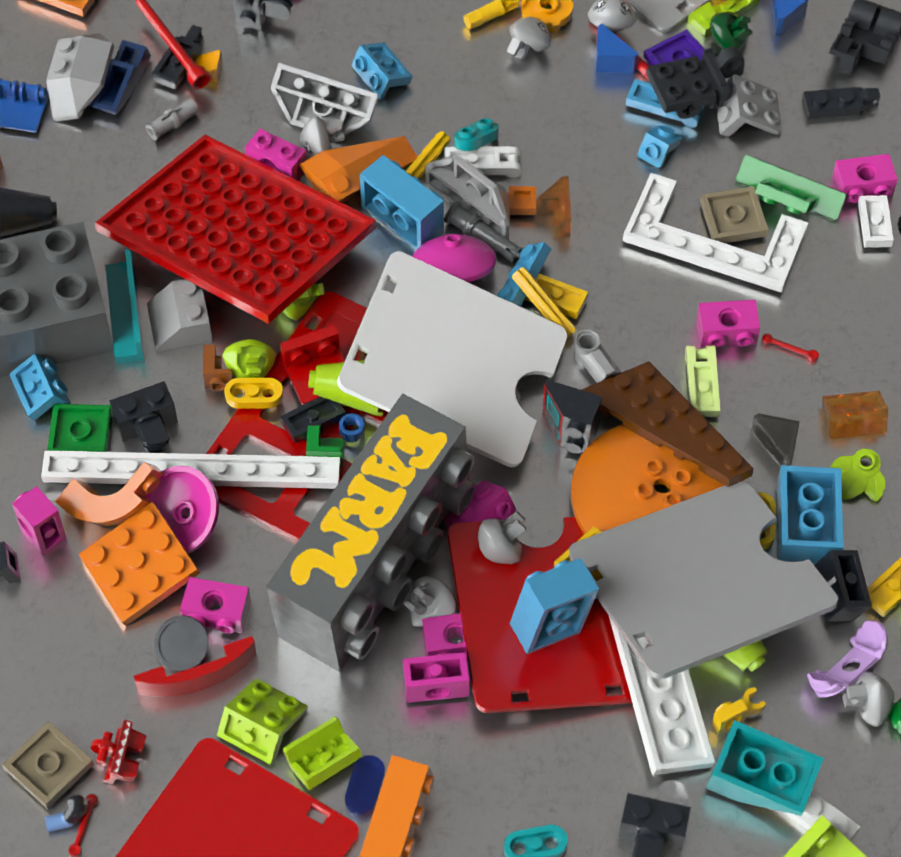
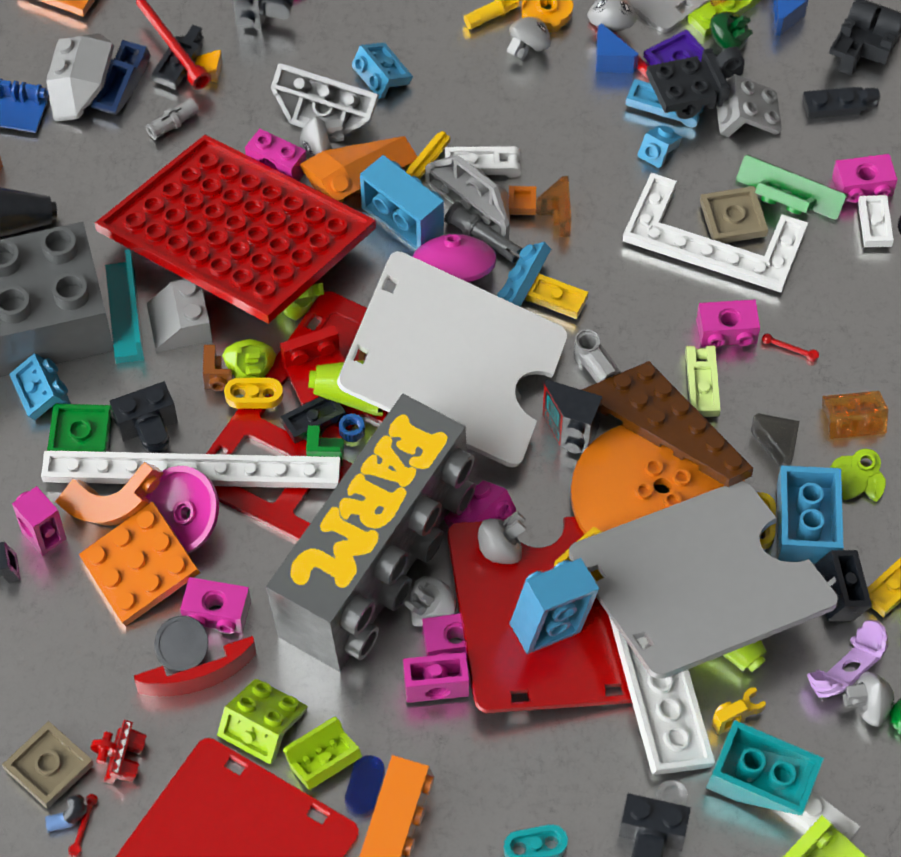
teal plate [454,118,499,151] -> none
yellow axle [512,267,576,338] -> none

